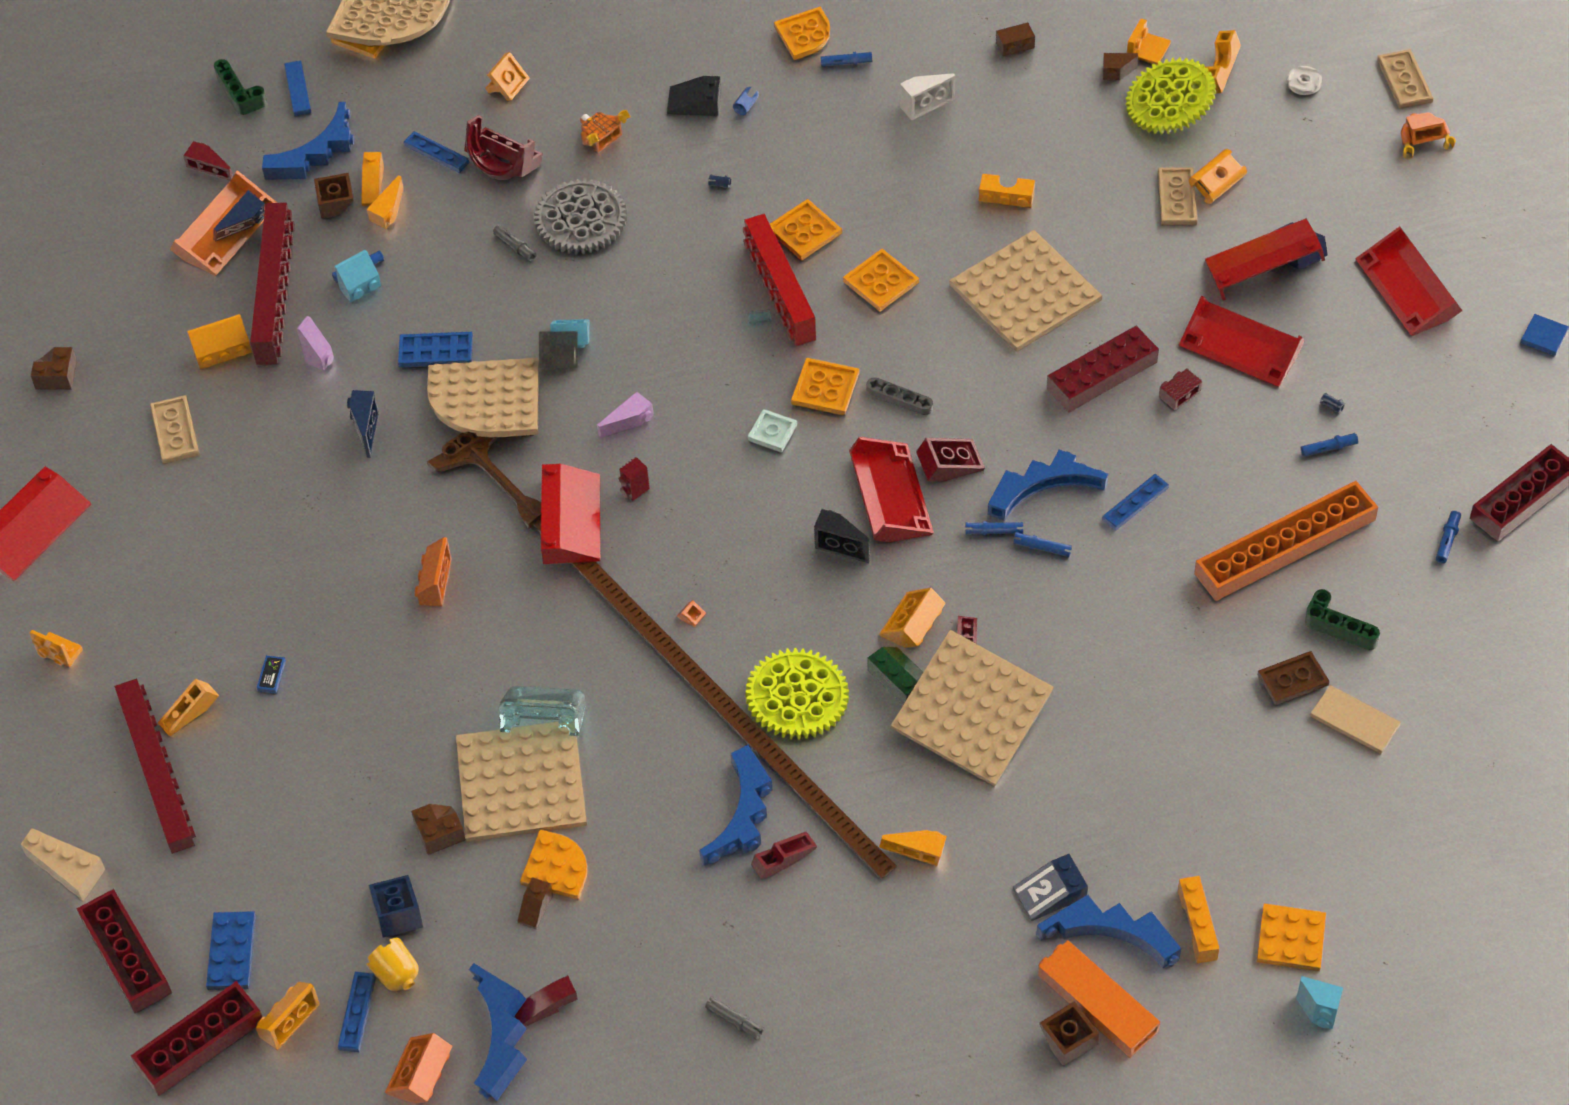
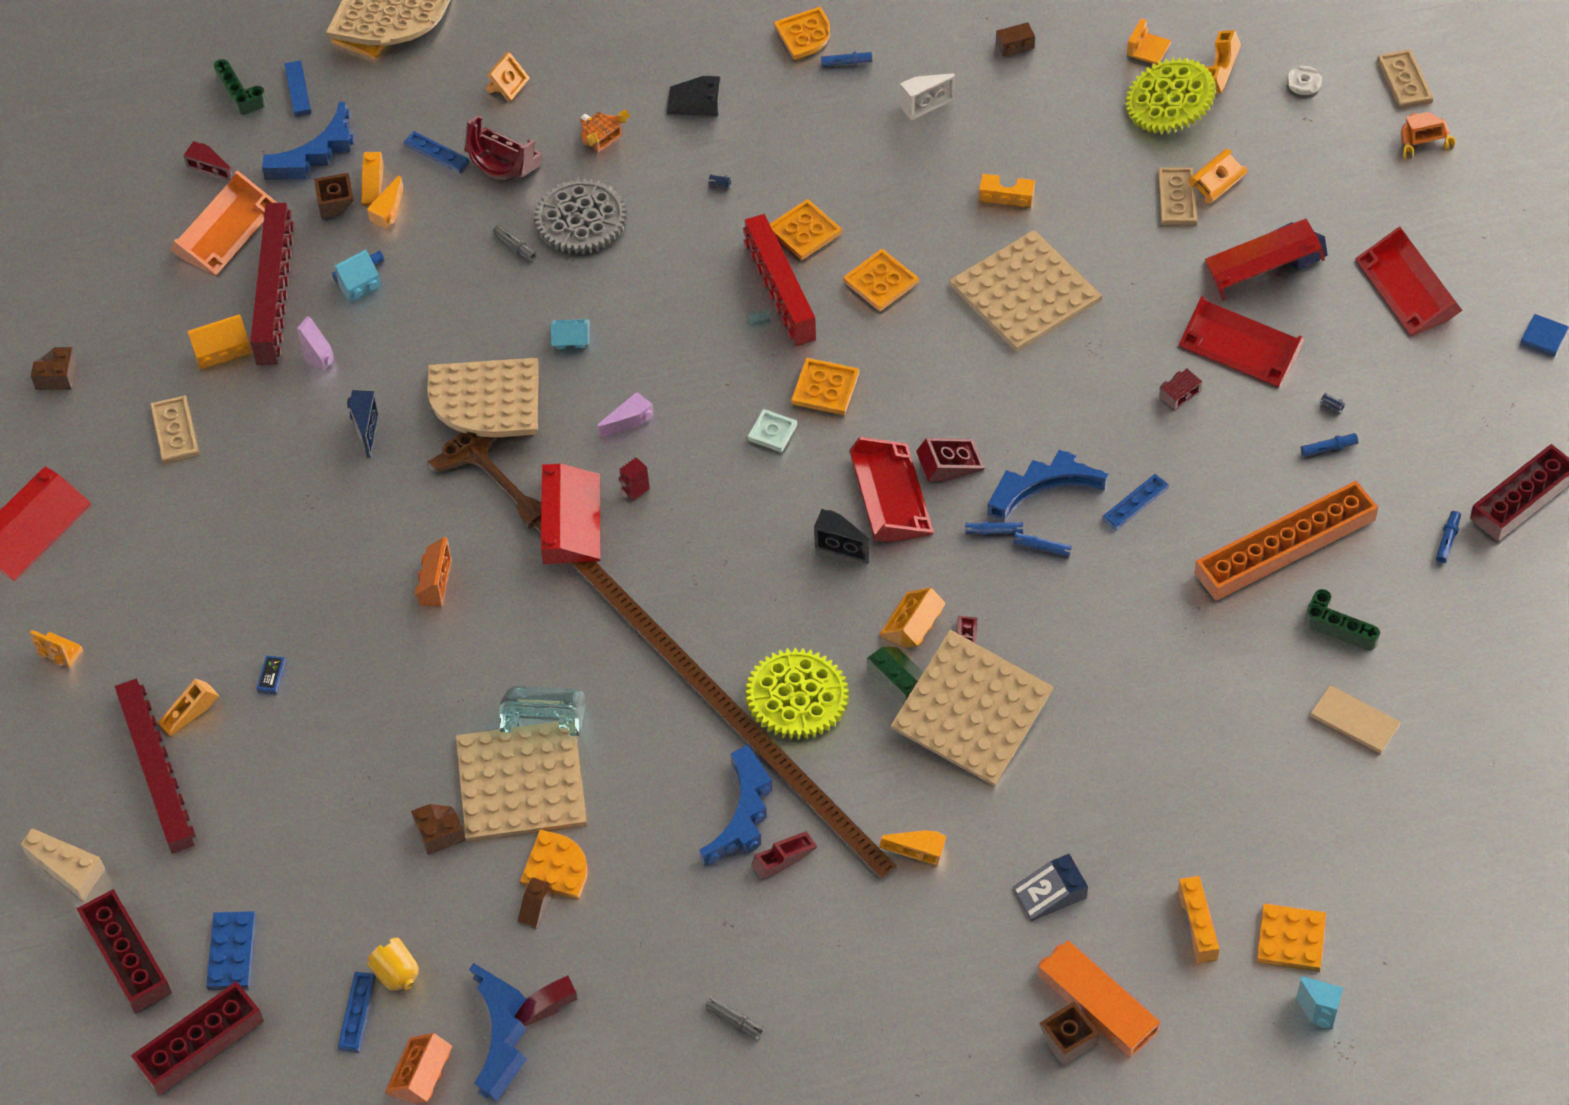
dark blue slope [213,190,265,241] -> none
light orange slope [255,982,320,1051] -> none
dark blue slope [369,875,423,938] -> none
blue plate [398,331,473,368] -> none
clear smoke slope [539,331,578,369] -> none
orange slope [677,600,706,627] -> none
piece [733,87,759,115] -> none
dark grey beam [866,377,933,415] -> none
blue arch [1036,895,1181,968] -> none
dark red brick [1047,325,1159,413] -> none
reddish brown slope [1103,53,1138,80] -> none
reddish brown plate [1257,651,1330,705] -> none

